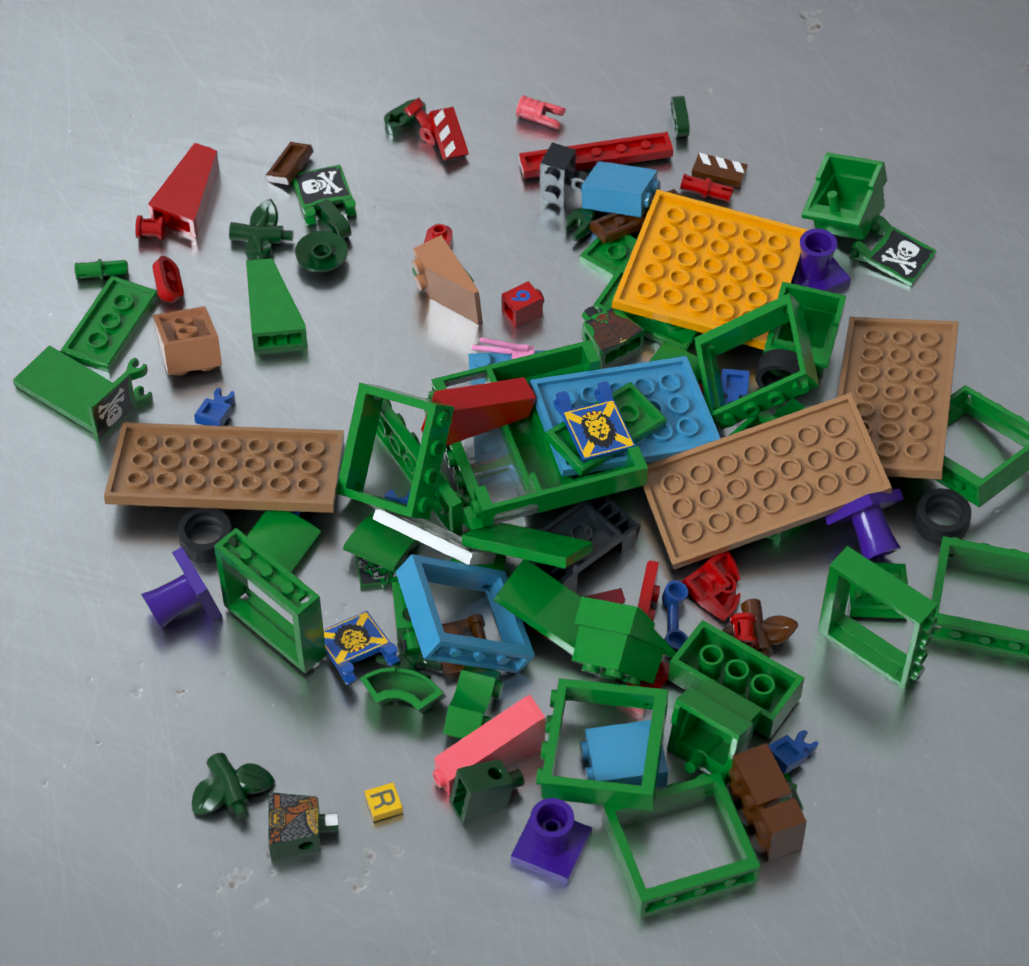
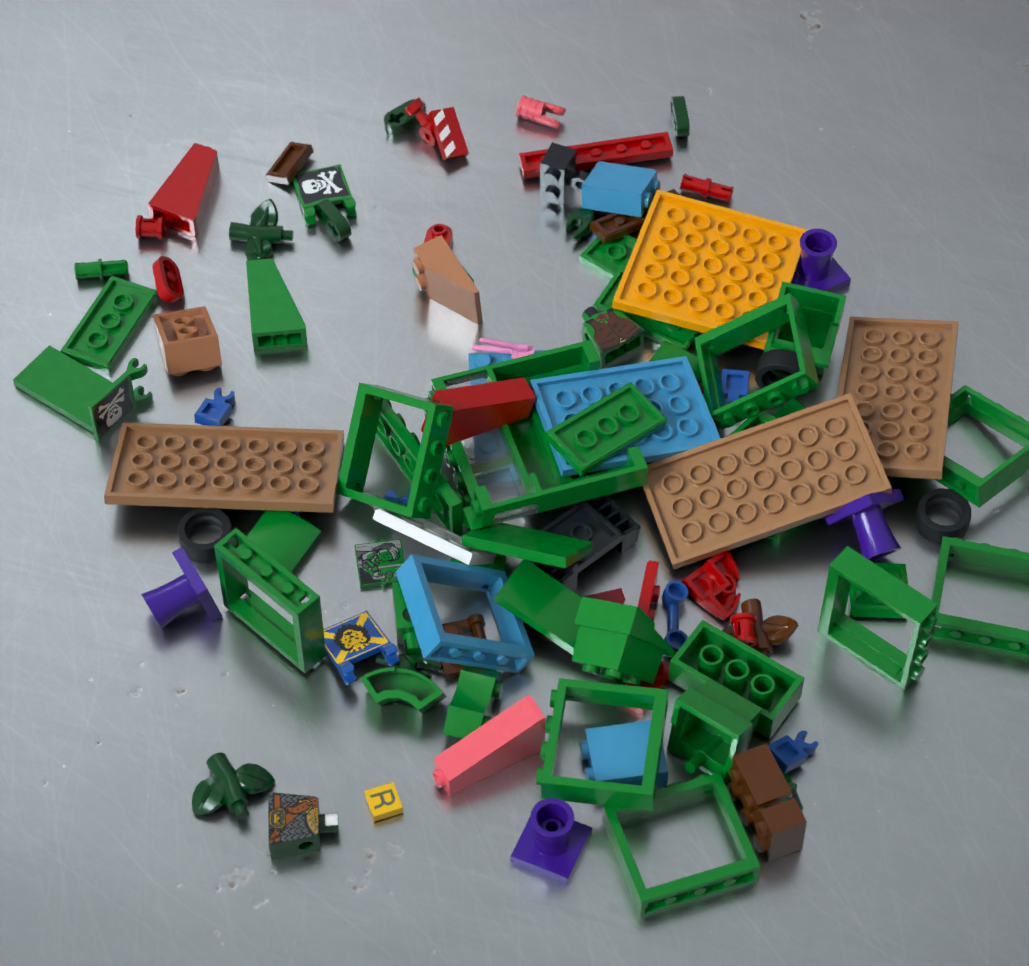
dark green dish [295,231,348,272] -> none
green slope [343,512,421,571] -> none
dark green torso [449,759,525,826] -> none
red brick [501,281,545,328] -> none
flag [553,381,635,462] -> none
reddish brown tile [691,153,748,188] -> none
green piece [801,152,887,240] -> none
flag [850,215,937,287] -> none

